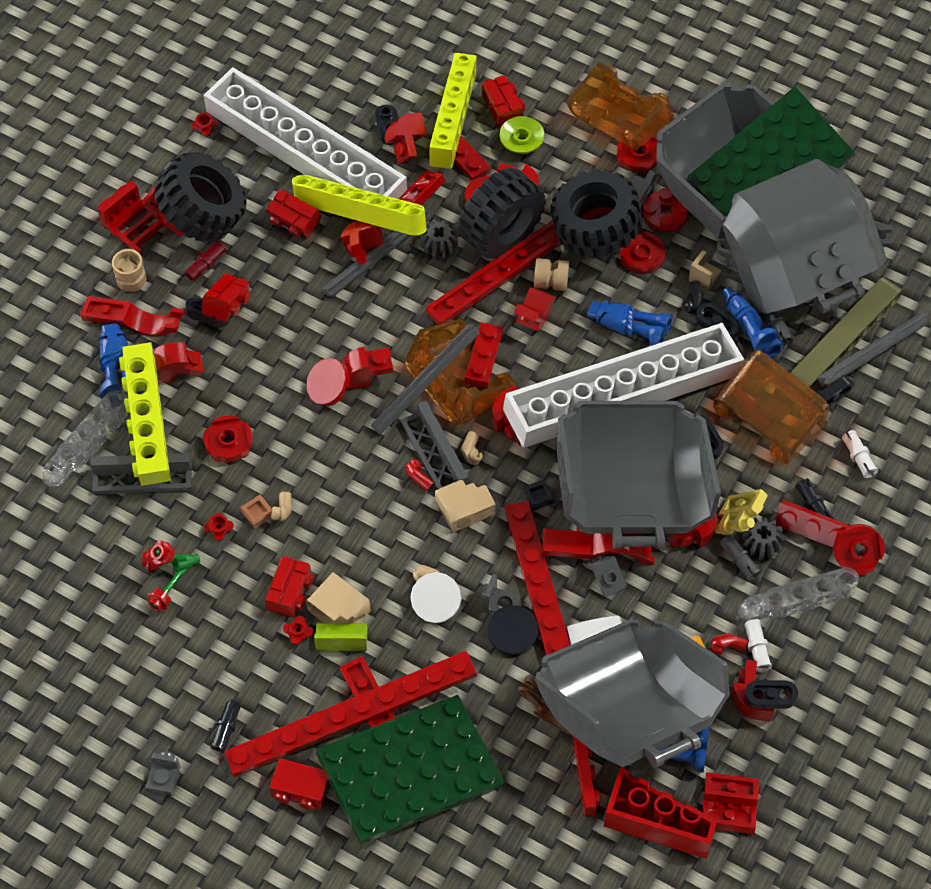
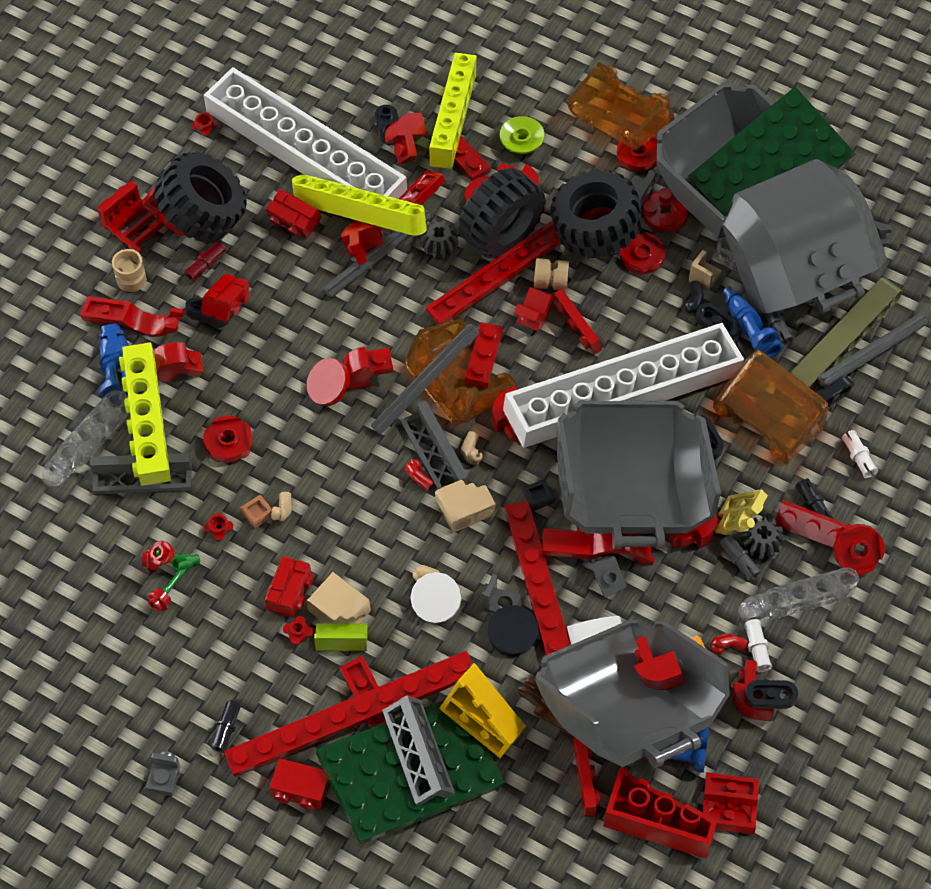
red brick [481,75,526,128] -> none
blue piece [587,301,673,346] -> none
none -> dark grey fence [382,695,455,805]
none -> yellow wedge [439,663,526,758]
none -> red plate [554,289,602,355]
none -> red brick [634,636,685,690]

